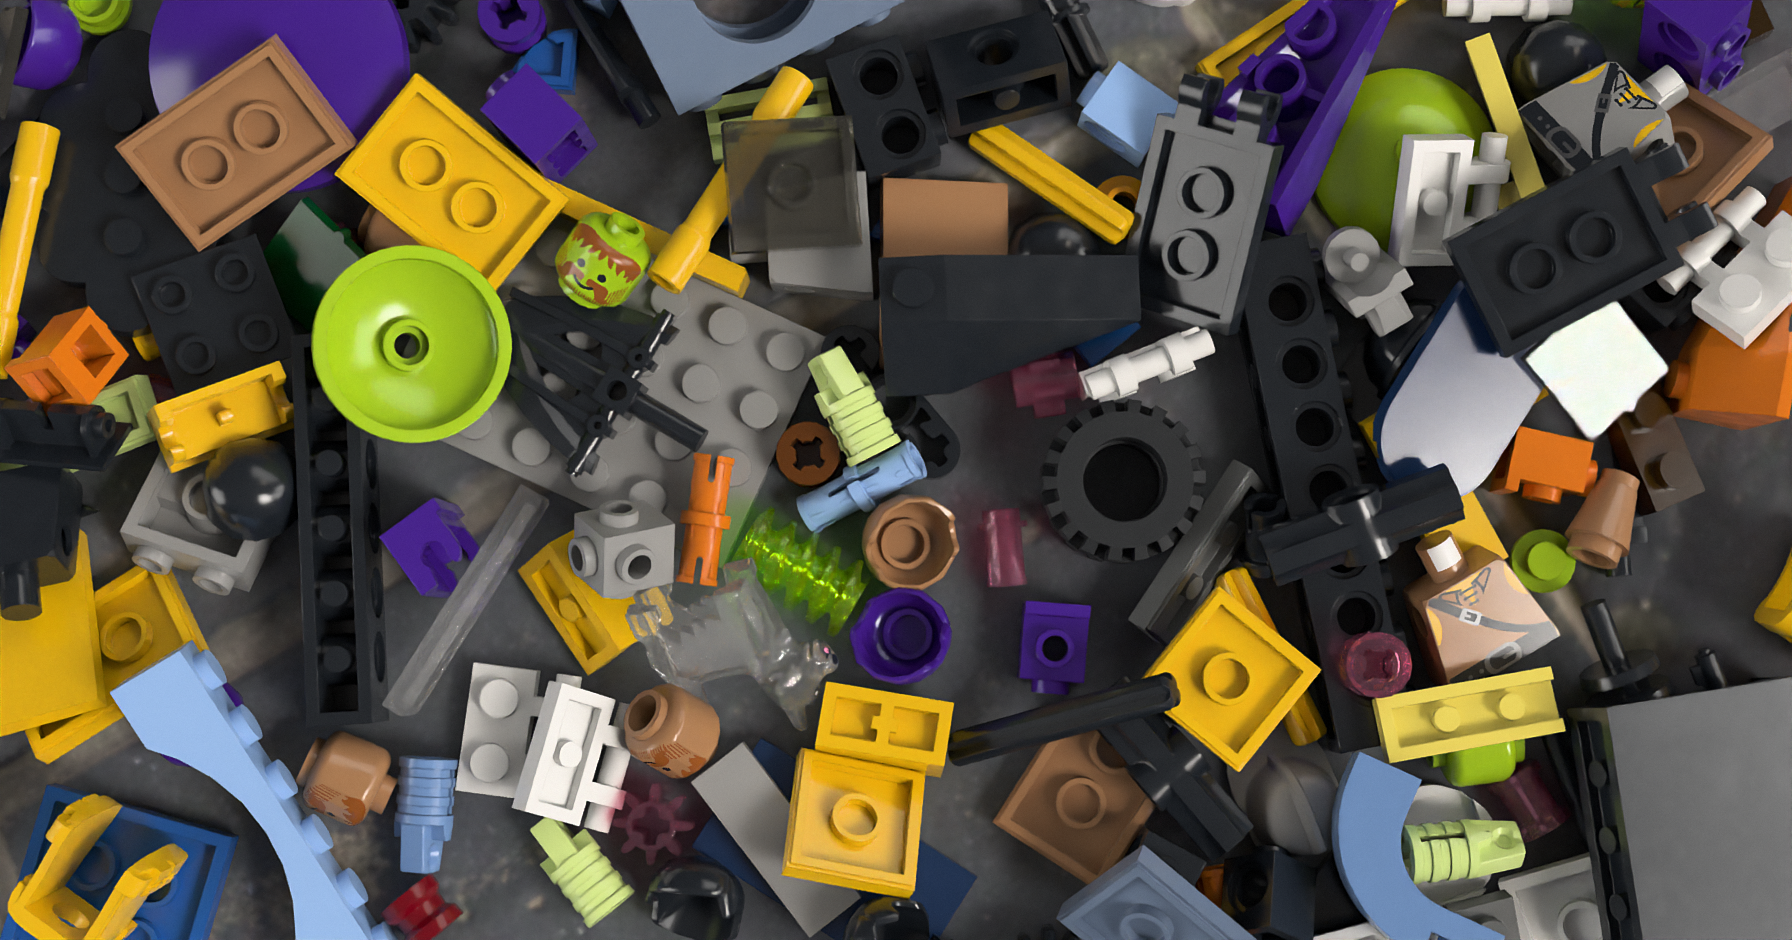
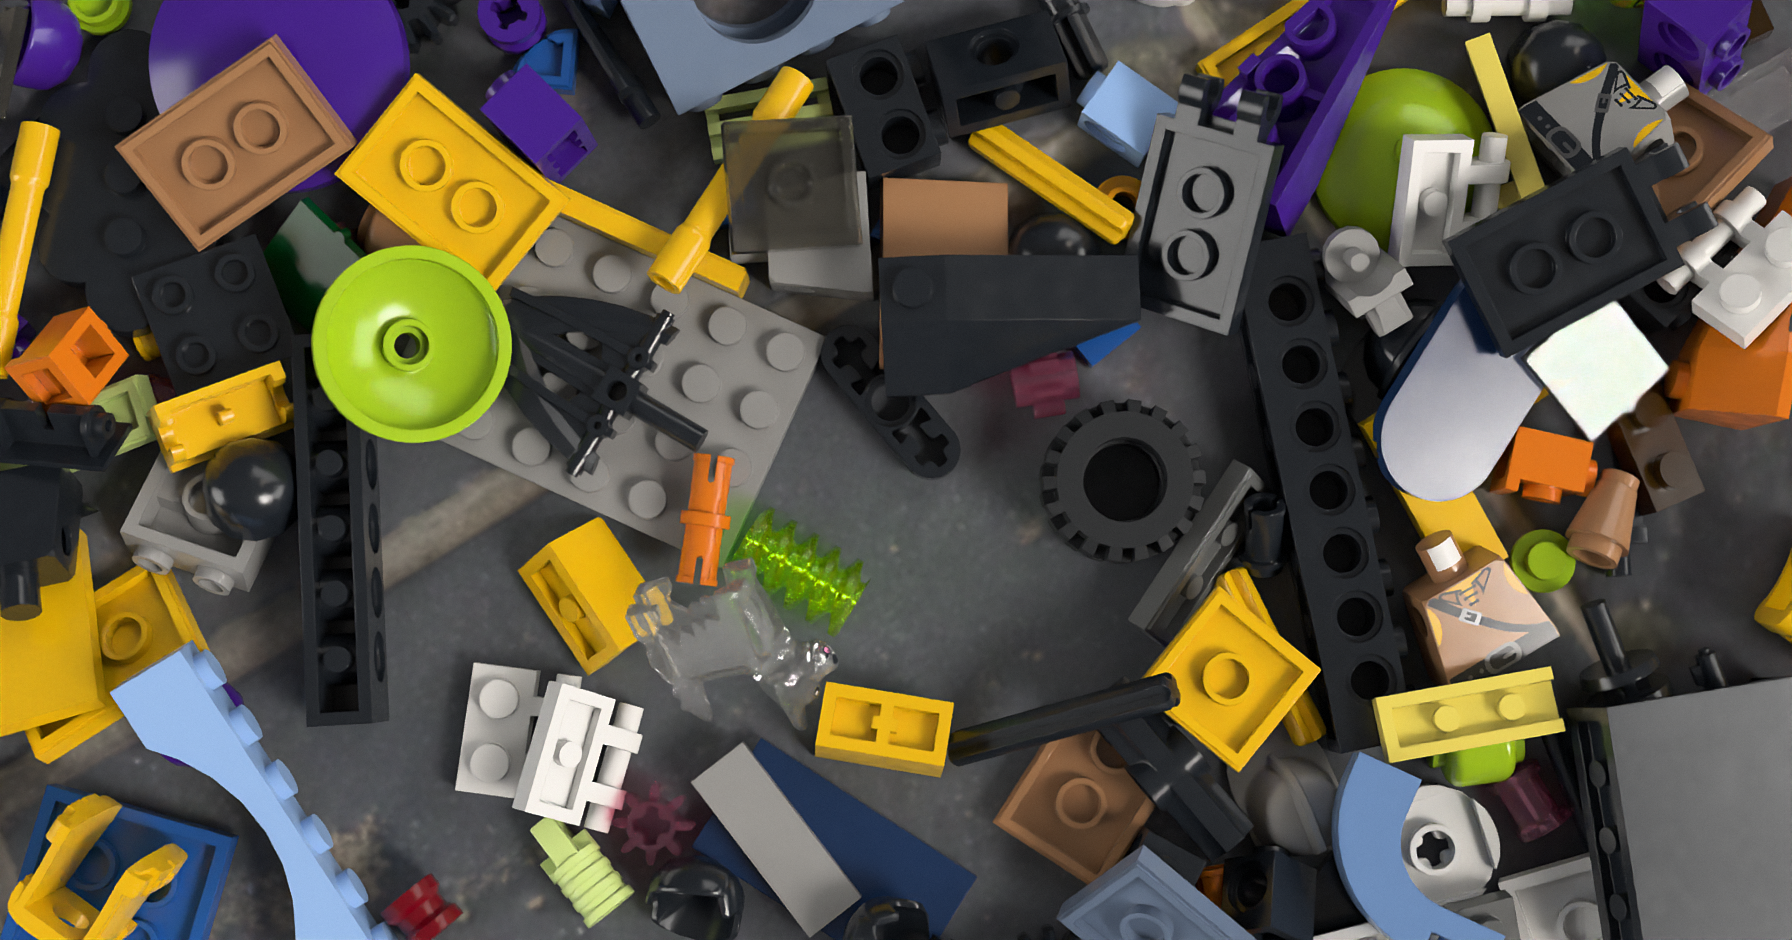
medium nougat head [295,730,398,826] -> none
dark purple hinge [379,497,483,598] -> none
clear tile [382,484,550,717] -> none
medium blue hinge [394,756,458,874] -> none
lime head [554,212,652,309] -> none
light grey brick [568,500,675,599] -> none
medium nougat head [623,683,720,779] -> none
reddish brown wheel [776,421,841,488] -> none
yellow plate [781,747,926,899] -> none
light blue pin [796,440,927,534] -> none
yellowish green hinge [808,346,901,467] -> none
dark purple hair [849,587,952,686] -> none
medium nougat hair [862,494,960,590] -> none
clear pink pin [977,507,1028,587] -> none
dark purple brick [1017,600,1091,695] -> none
white plate [1073,326,1215,402] -> none
black piece [1256,463,1465,587] -> none
clear pink wheel [1336,632,1412,698] -> none
yellowish green hinge [1401,819,1526,884] -> none

